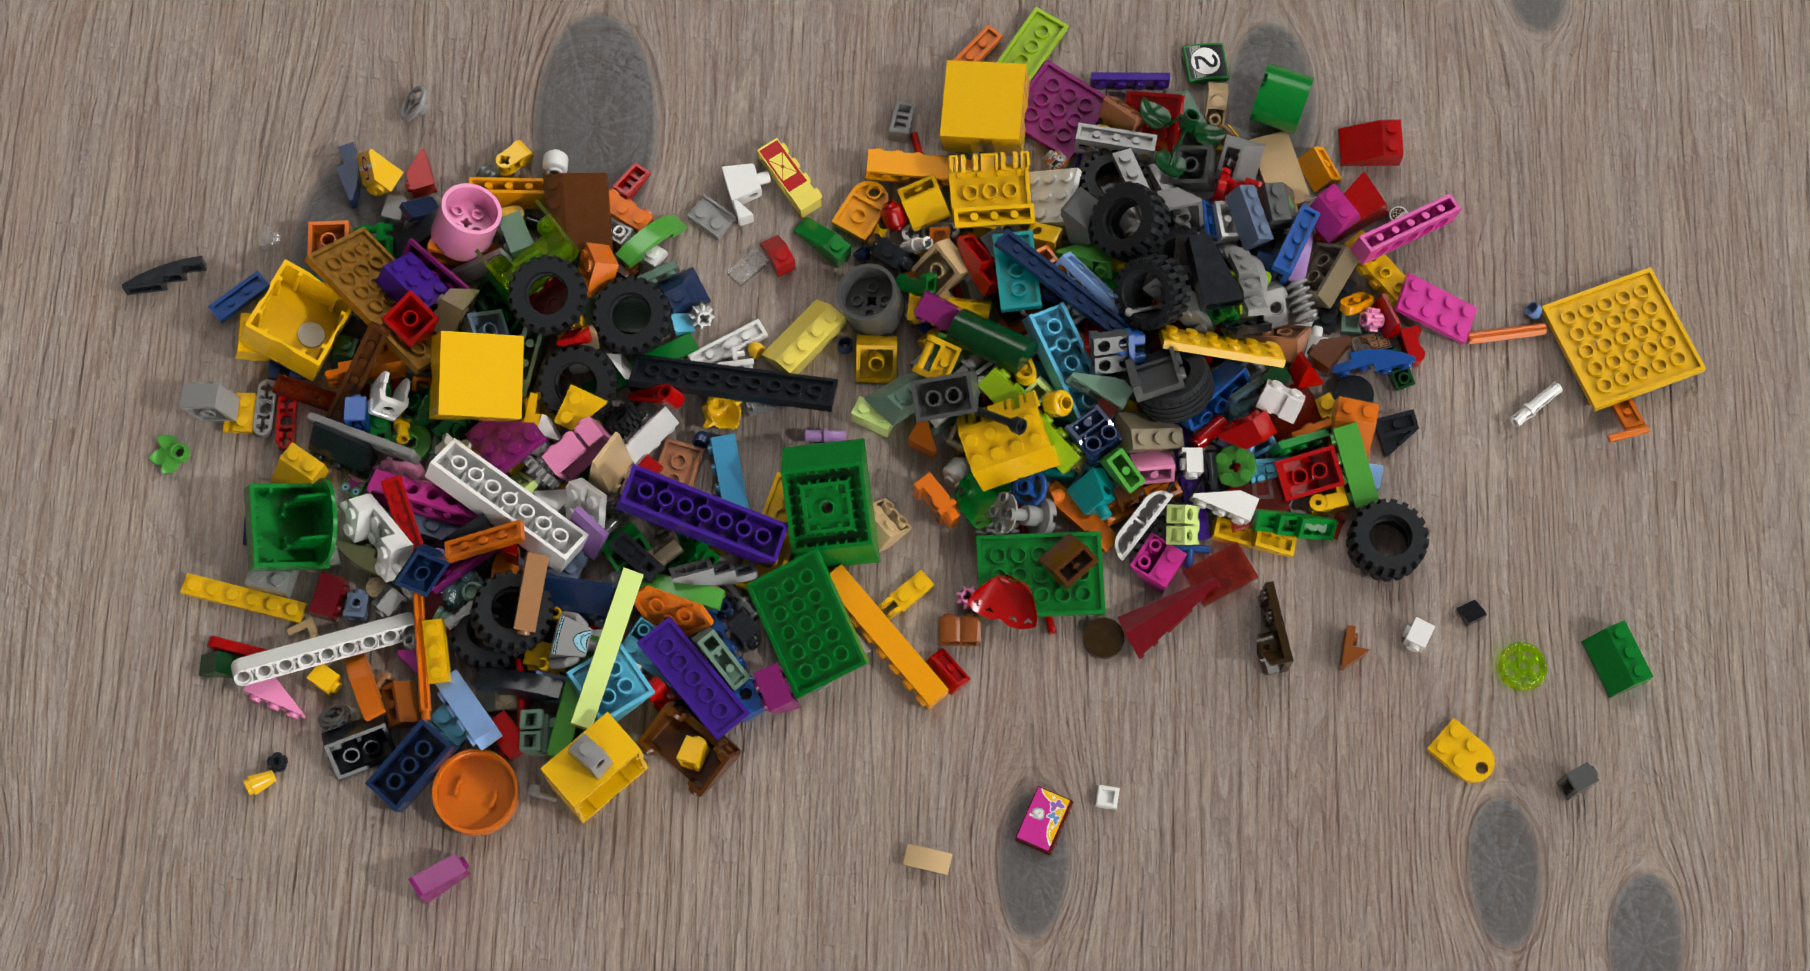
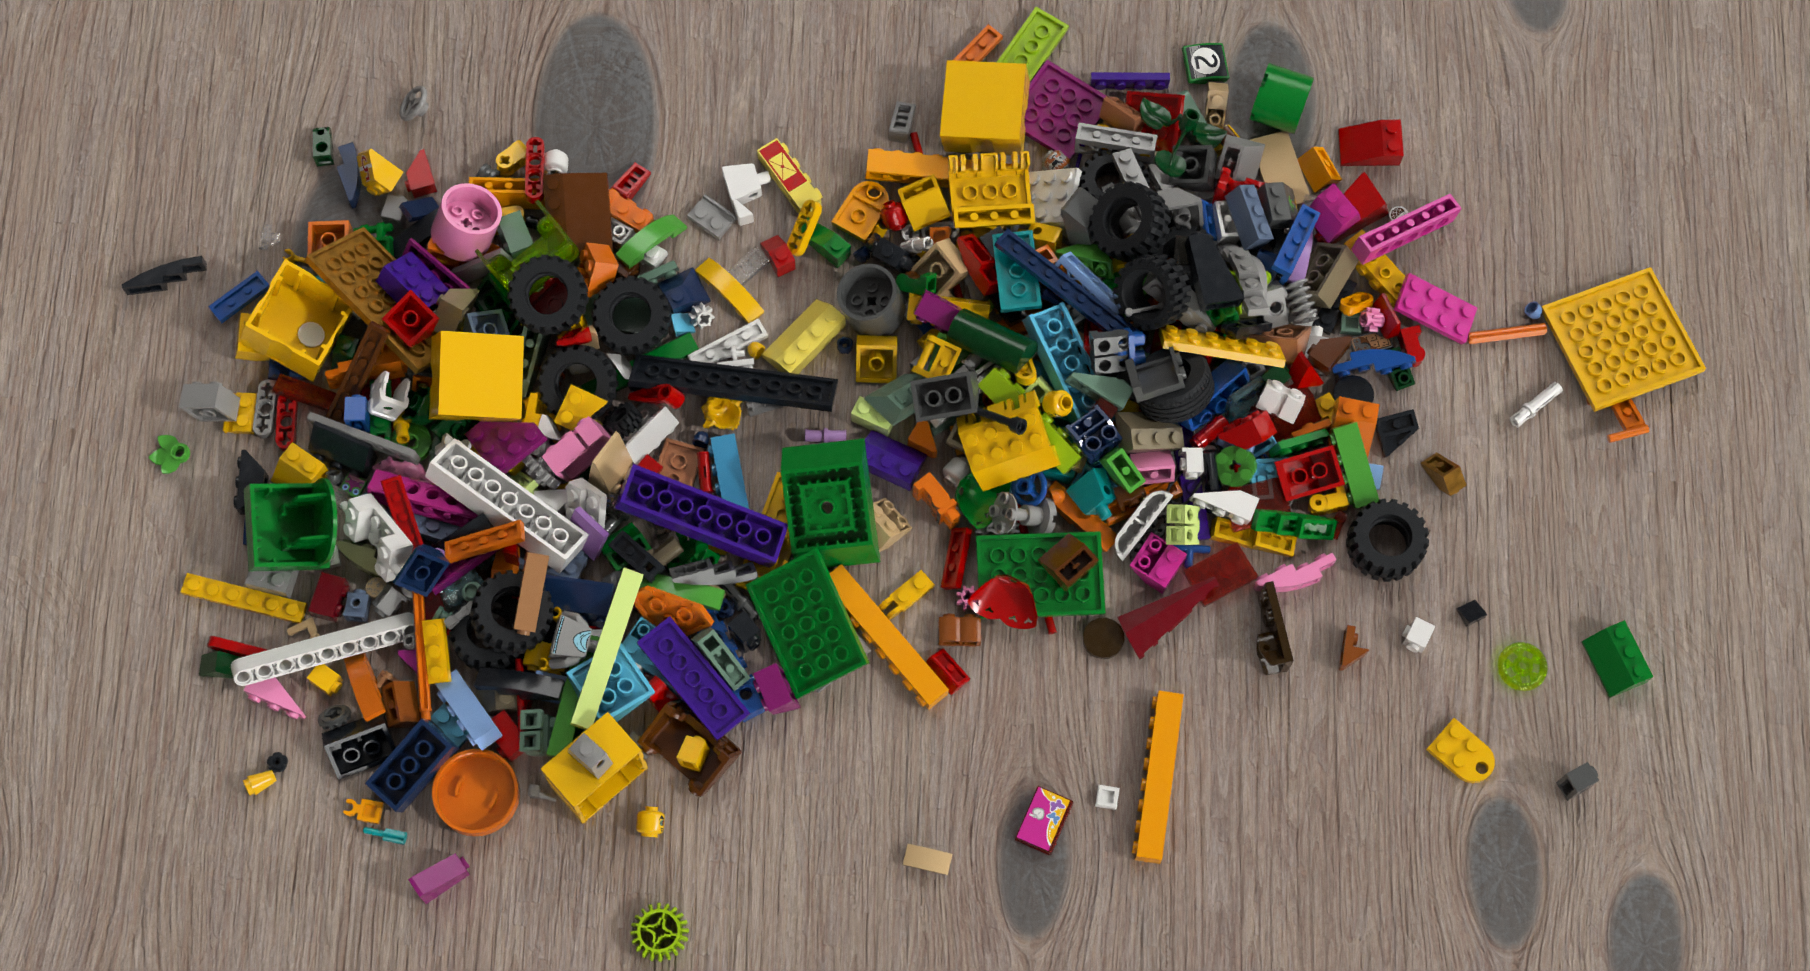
none -> black slope [233,450,269,515]
none -> yellow hand [282,249,306,263]
none -> dark green leg [313,127,335,167]
none -> dark grey plate [325,470,345,487]
none -> light orange plate [343,798,384,825]
none -> teal axle [363,827,407,845]
none -> red beam [525,137,545,204]
none -> lime gear [630,902,689,962]
none -> yellow head [636,806,665,838]
none -> yellow slope [695,257,764,323]
none -> red axle [697,451,715,495]
none -> yellow beam [787,200,822,257]
none -> dark purple slope [865,430,928,491]
none -> red plate [940,527,972,590]
none -> light orange brick [1132,690,1184,864]
none -> bright pink slope [1253,553,1337,593]
none -> pearl gold slope [1421,452,1467,496]

